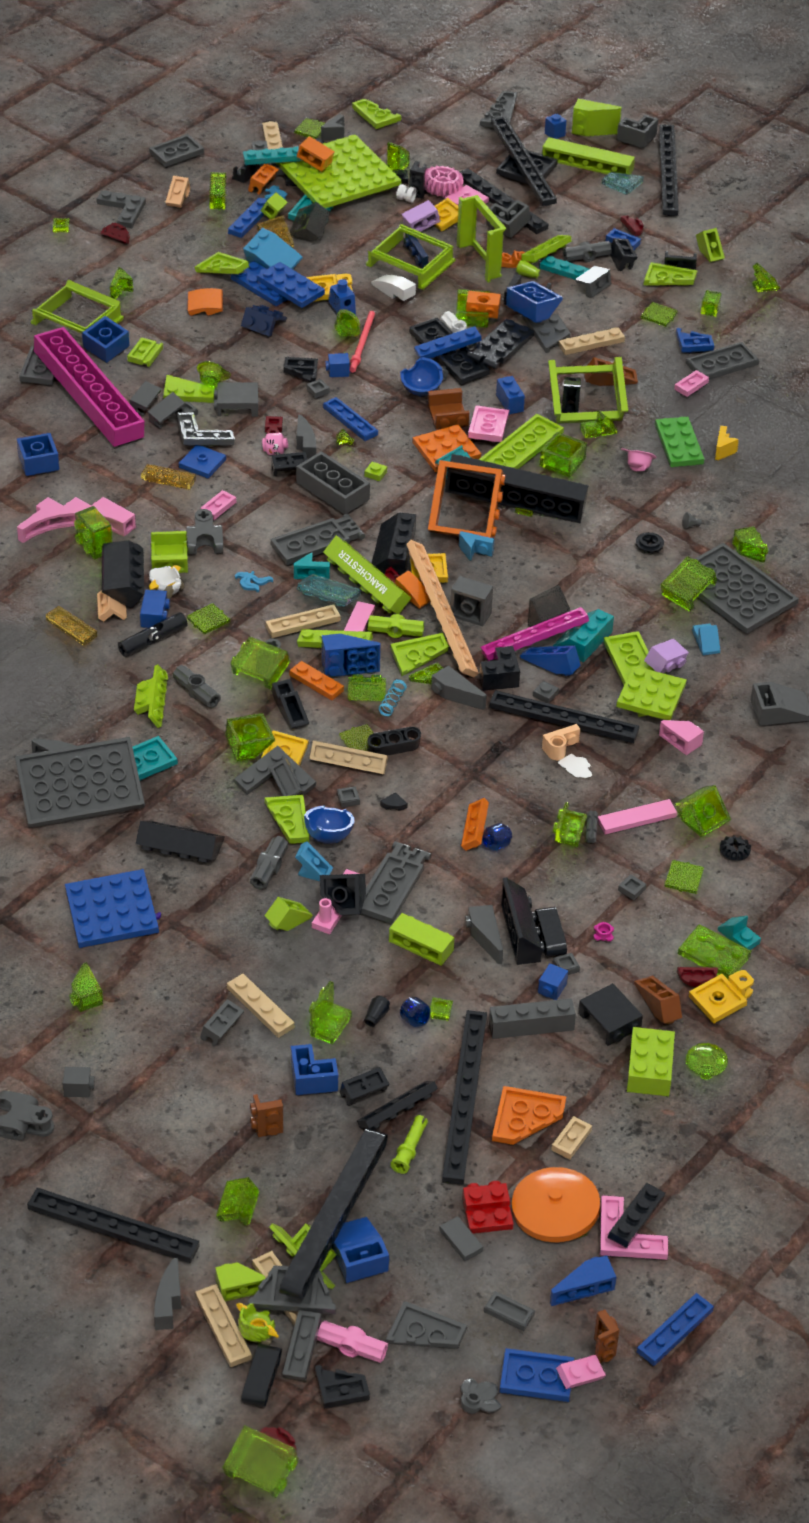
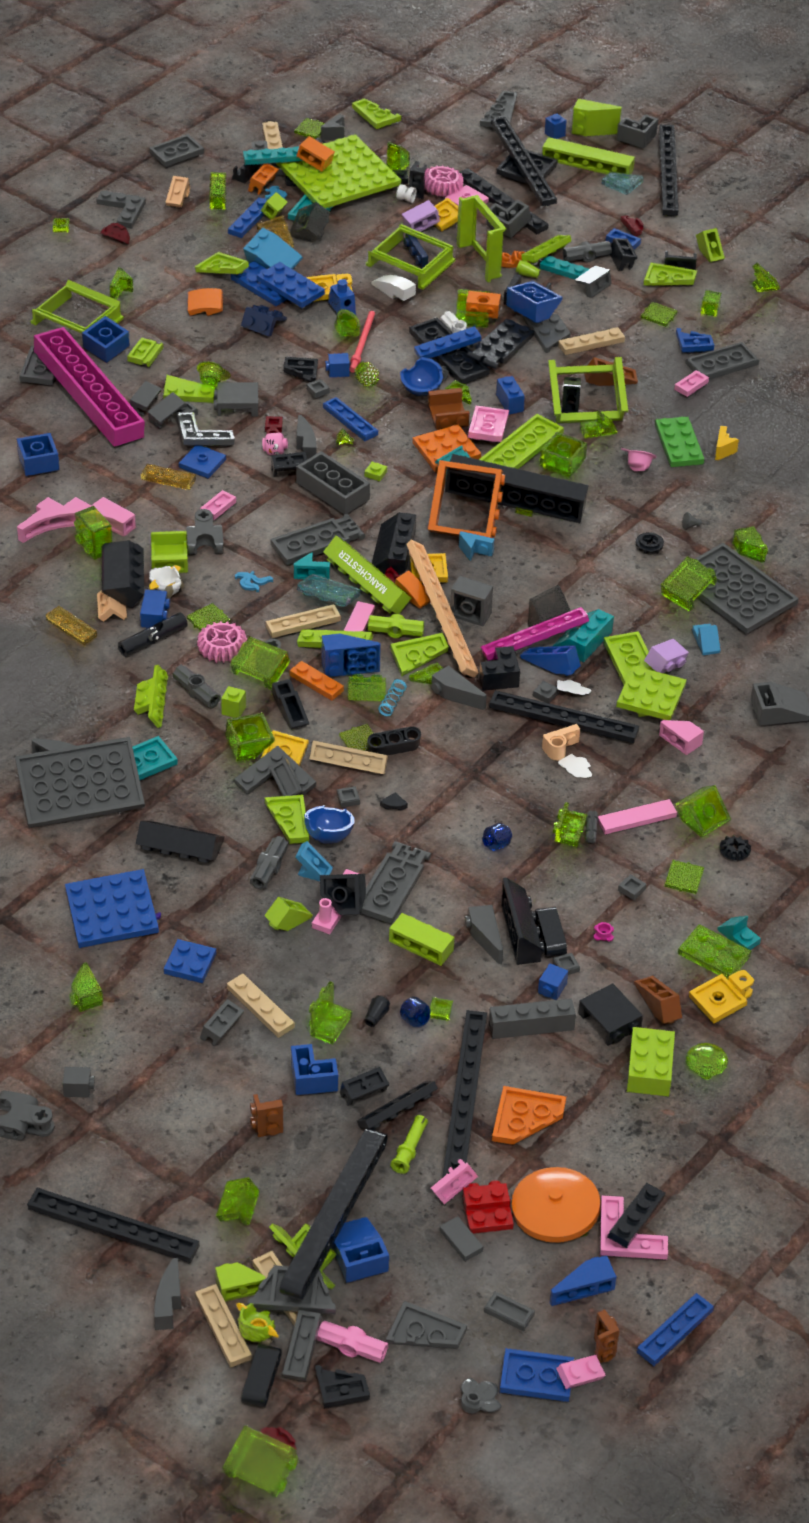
orange plate [461,798,489,851] -> none
tan plate [551,1116,592,1160] -> none
dark red plate [677,967,718,987] -> none
none -> blue plate [164,939,216,983]
none -> bright pink gear [197,621,247,664]
none -> lime brick [221,686,246,719]
none -> clear neon green head [354,362,379,386]
none -> bright pink plate [431,1159,478,1204]
none -> clear neon green tile [445,380,472,405]
none -> white sticker [557,680,591,695]

